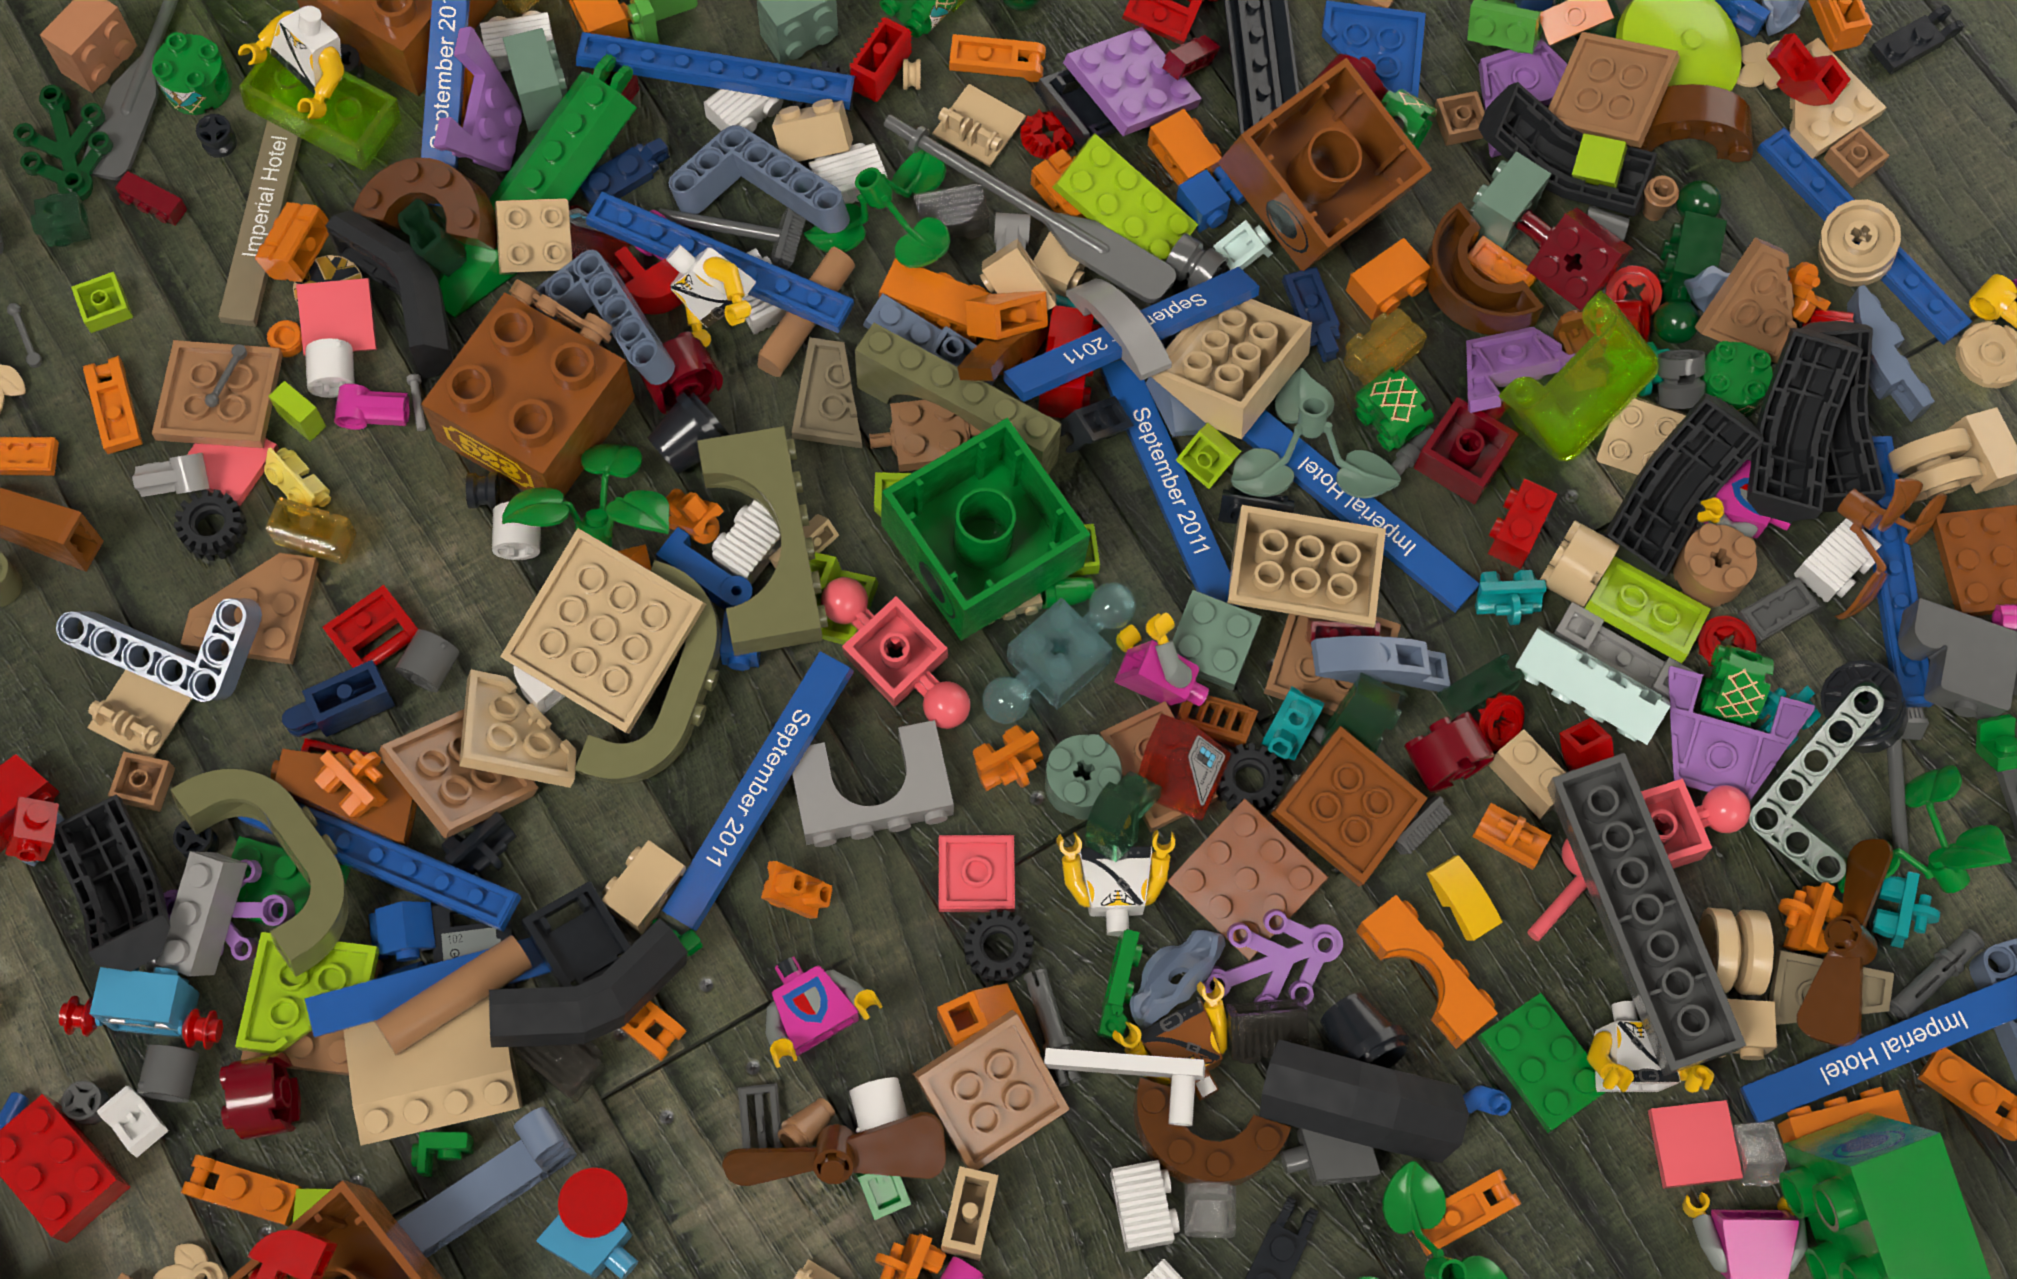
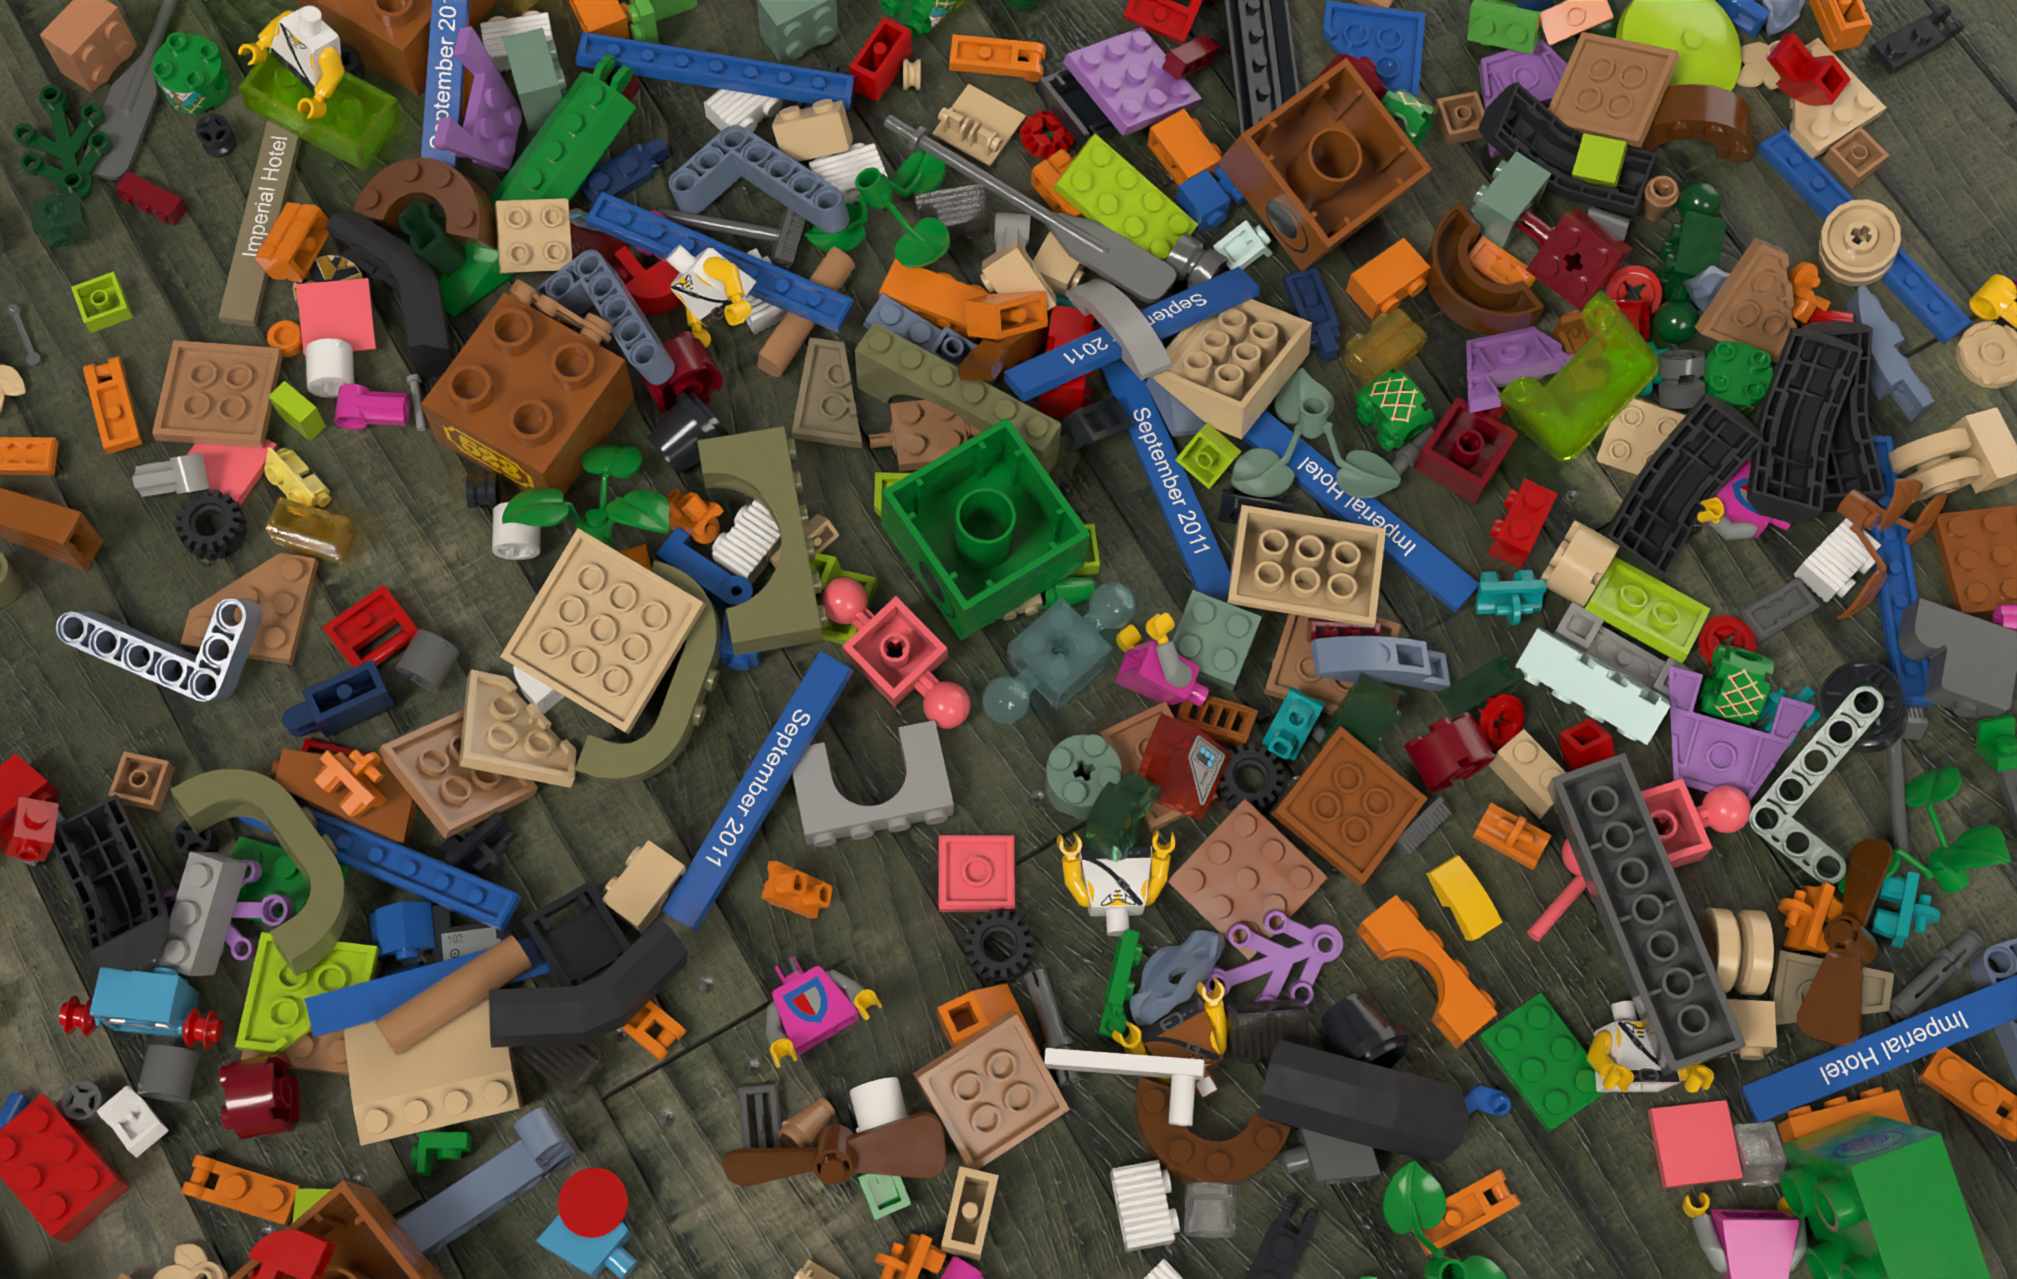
tan hinge [87,670,193,758] -> none
dark grey hinge [205,344,247,407] -> none
green hand [651,918,703,957] -> none
orange hips [973,725,1044,791] -> none
medium nougat brick [1673,523,1757,608] -> none

